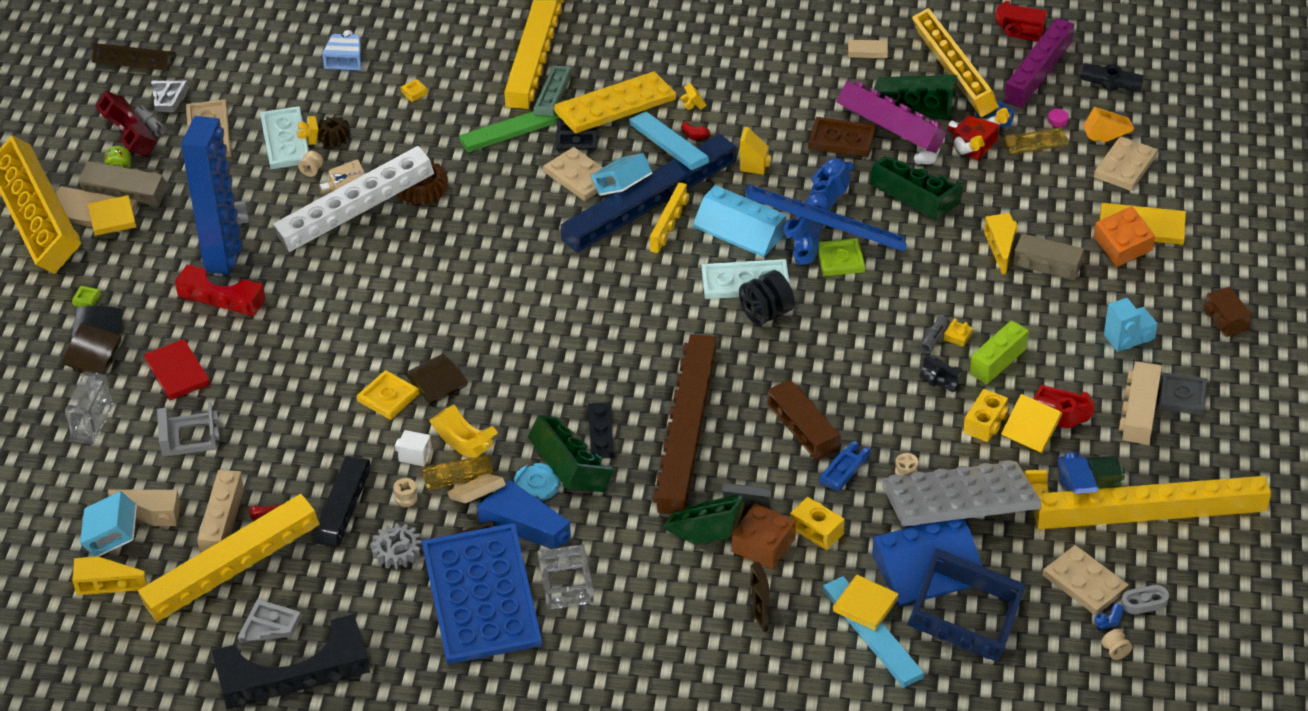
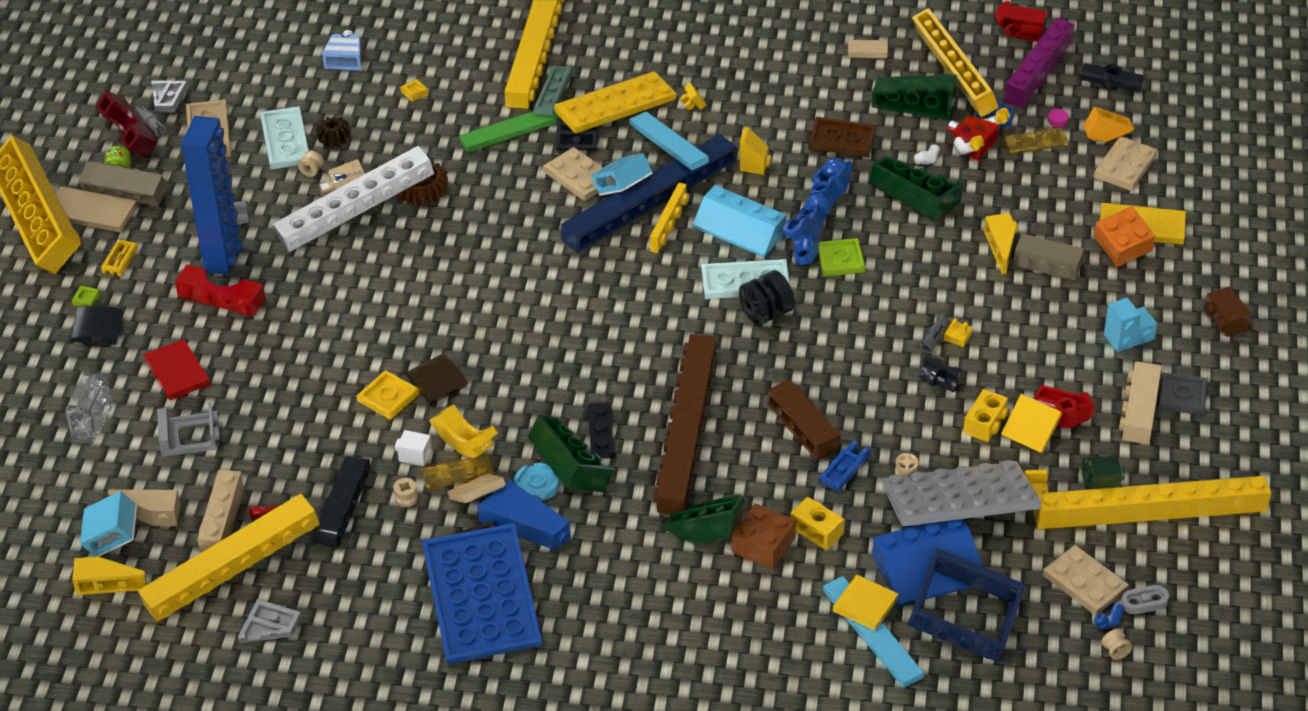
dark brown slope [62,323,122,377] -> none
yellow tile [87,195,136,236] -> none
dark brown fence [92,43,176,71] -> none
black arch [212,614,370,710] -> none
yellow tile [297,116,318,145] -> none
light grey gear [371,523,423,569] -> none
clear window [537,545,594,609] -> none
red arm [681,122,710,140] -> none
dark grey tile [722,483,772,509] -> none
blue tile [745,184,907,251] -> none
dark brown slope [750,562,770,632] -> none
magenta brick [836,80,947,154] -> none
lime brick [970,320,1029,385] -> none
blue slope [1058,452,1098,494] -> none
none -> yellow tile [101,239,138,276]

